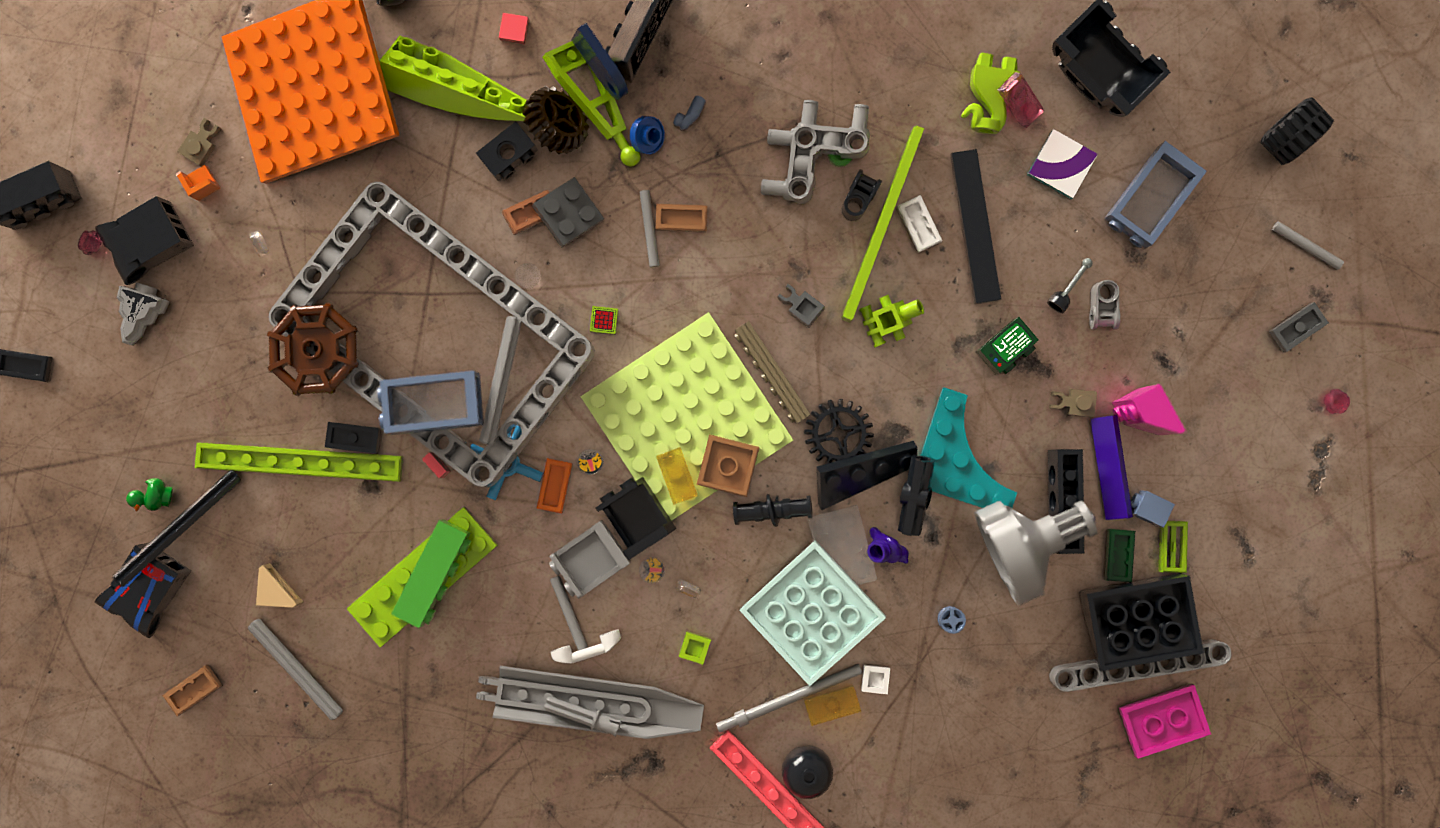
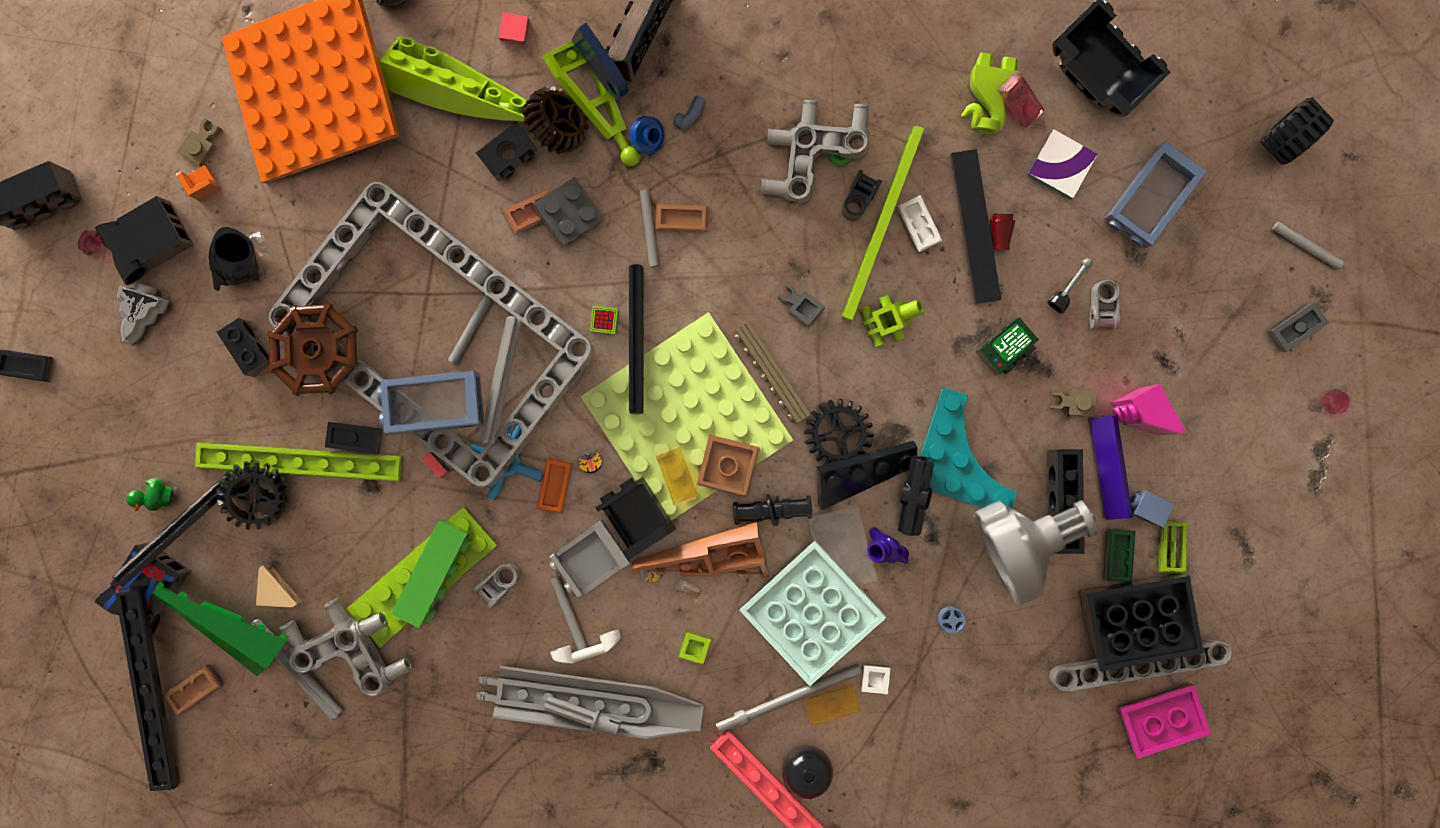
none -> black tile [115,586,178,791]
none -> green wedge [152,583,289,676]
none -> black helmet [209,227,259,291]
none -> black gear [216,460,289,530]
none -> black brick [217,318,269,377]
none -> light grey pin [279,598,413,696]
none -> light grey bar [448,294,493,365]
none -> light grey piece [472,563,521,610]
none -> black axle [629,264,644,415]
none -> nougat wedge [632,522,769,578]
none -> dark red cone [990,214,1016,250]

